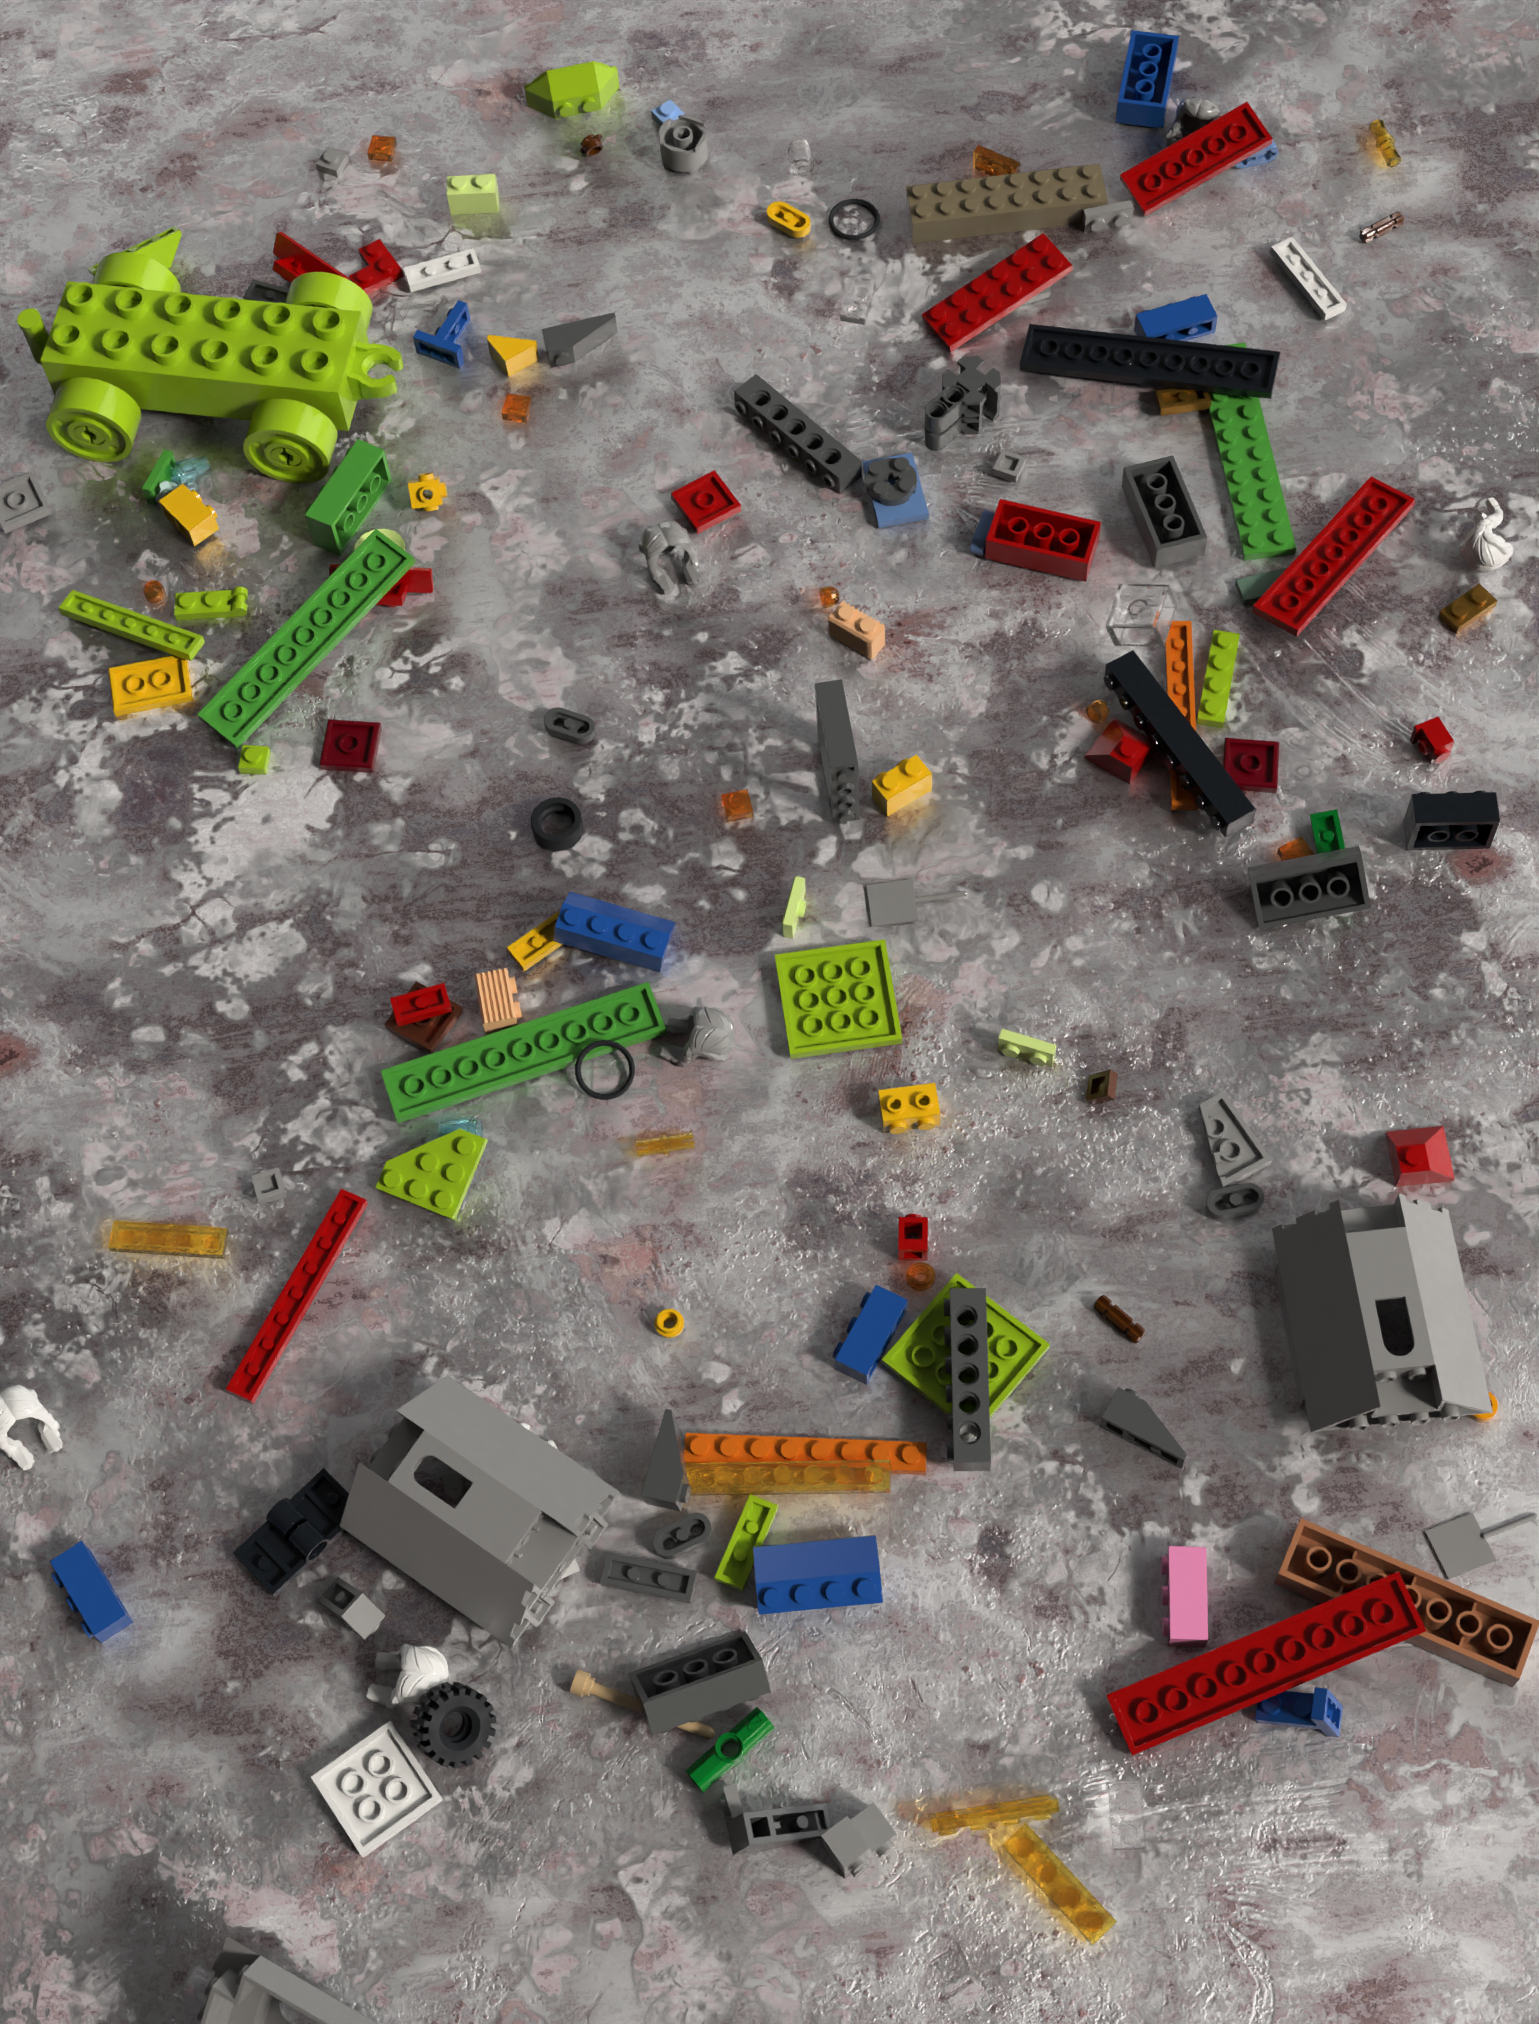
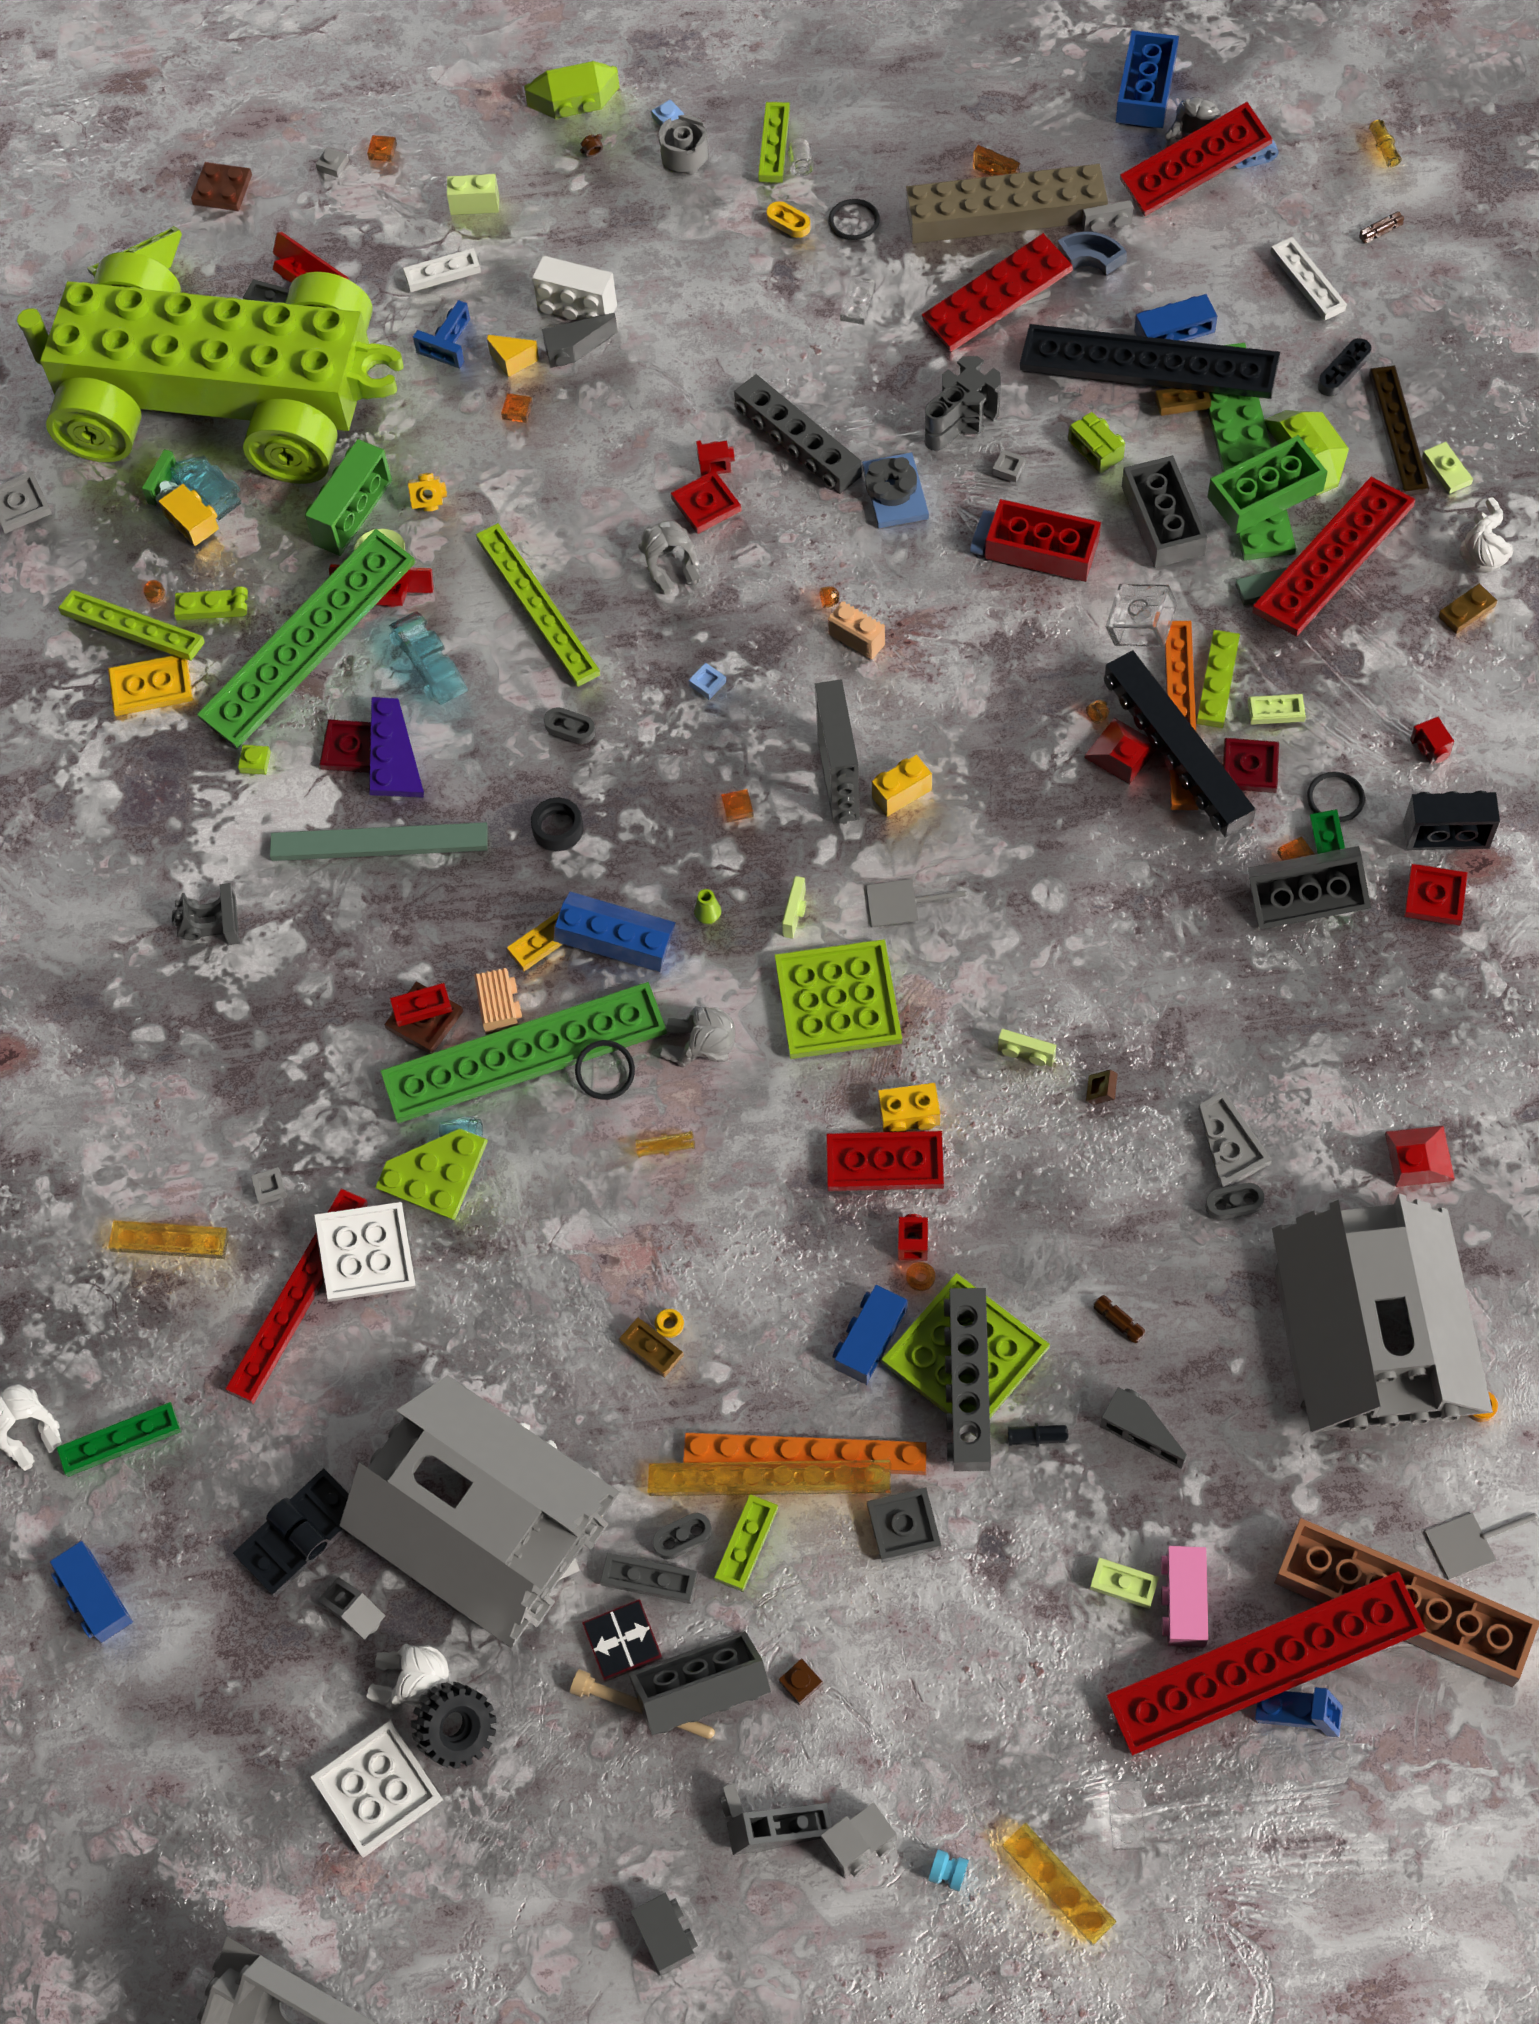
red plate [349,239,404,295] -> none
dark grey slope [641,1409,691,1512] -> none
green piece [685,1707,775,1793] -> none
blue slope [753,1535,883,1615] -> none
clear yellow plate [928,1794,1060,1836] -> none
none -> green plate [57,1402,182,1477]
none -> dark grey tile [172,883,240,945]
none -> clear light blue brick [181,459,242,521]
none -> copper plate [191,162,252,211]
none -> sand green tile [270,822,488,861]
none -> white plate [314,1202,416,1302]
none -> dark purple wing [369,697,424,798]
none -> clear light blue brick [389,611,468,705]
none -> lime plate [476,523,600,687]
none -> white brick [532,256,617,321]
none -> black tile [582,1599,663,1682]
none -> pearl gold plate [619,1317,684,1378]
none -> dark grey brick [631,1892,698,1976]
none -> light blue plate [689,663,726,700]
none -> lime cone [694,889,721,924]
none -> red brick [696,440,735,477]
none -> lime plate [758,102,790,183]
none -> reddish brown plate [778,1658,823,1705]
none -> red plate [827,1131,944,1191]
none -> dark grey plate [867,1487,941,1563]
none -> medium azure wheel [928,1849,969,1892]
none -> black axle [1008,1423,1068,1447]
none -> sand blue brick [1058,231,1127,276]
none -> lime brick [1068,412,1125,473]
none -> yellowish green plate [1090,1558,1159,1609]
none -> bright green brick [1207,435,1328,534]
none -> yellowish green plate [1248,694,1306,725]
none -> lime wedge [1264,410,1349,496]
none -> black tyre [1307,772,1365,822]
none -> black beam [1318,338,1372,396]
none -> dark brown tile [1369,365,1430,496]
none -> red plate [1404,864,1468,926]
none -> yellowish green plate [1422,442,1473,494]

